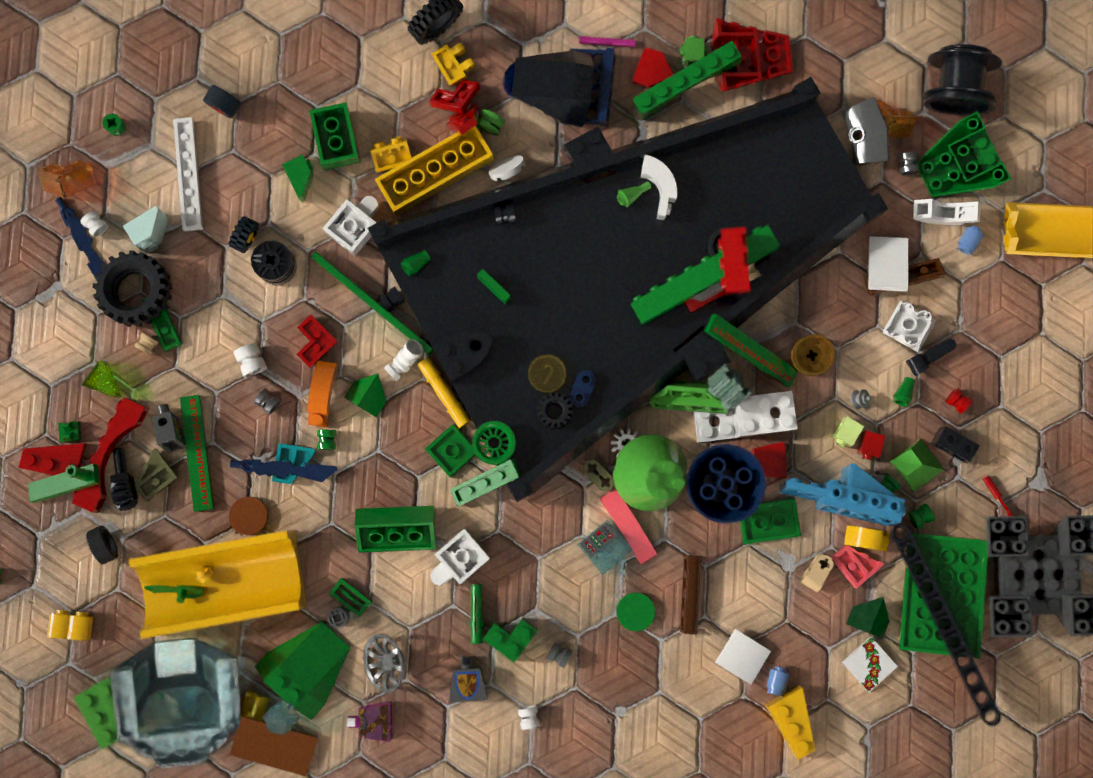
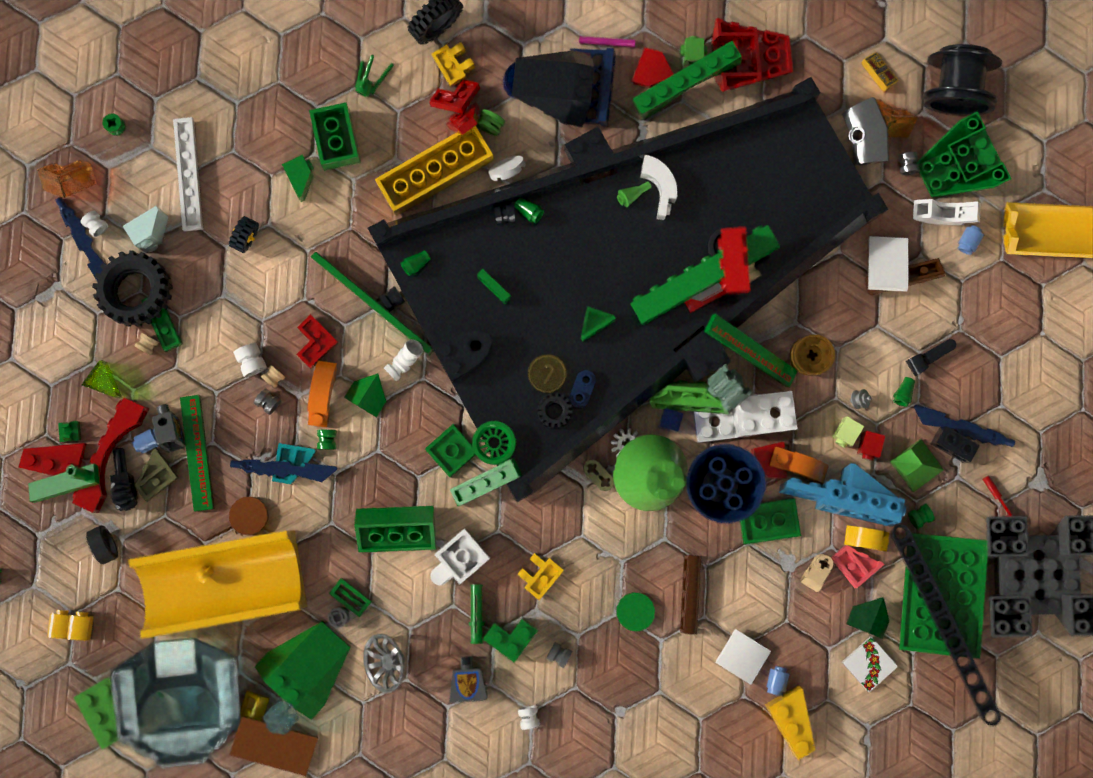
green piece [144,585,204,603] -> none
black wheel [203,85,241,119] -> none
black wheel [251,240,297,286] -> none
white brick [322,196,379,256] -> none
torso [347,701,392,742] -> none
yellow bracket [370,136,412,173] -> none
yellow piece [417,357,472,428] -> none
clear light blue slope [577,520,633,575] -> none
coral slope [600,489,657,564] -> none
green wheel [880,474,901,493] -> none
white slope [883,300,936,352] -> none
red wheel [945,387,973,414] -> none
none -> medium blue brick [133,429,158,454]
none -> tan wheel [261,365,285,389]
none -> green plant [355,55,394,97]
none -> green cone [514,198,544,223]
none -> yellow plate [518,553,564,600]
none -> green slope [581,306,616,342]
none -> clear blue brick [658,408,684,433]
none -> orange arch [769,447,829,484]
none -> slope [861,52,899,92]
none -> dark blue sword [914,405,1015,447]

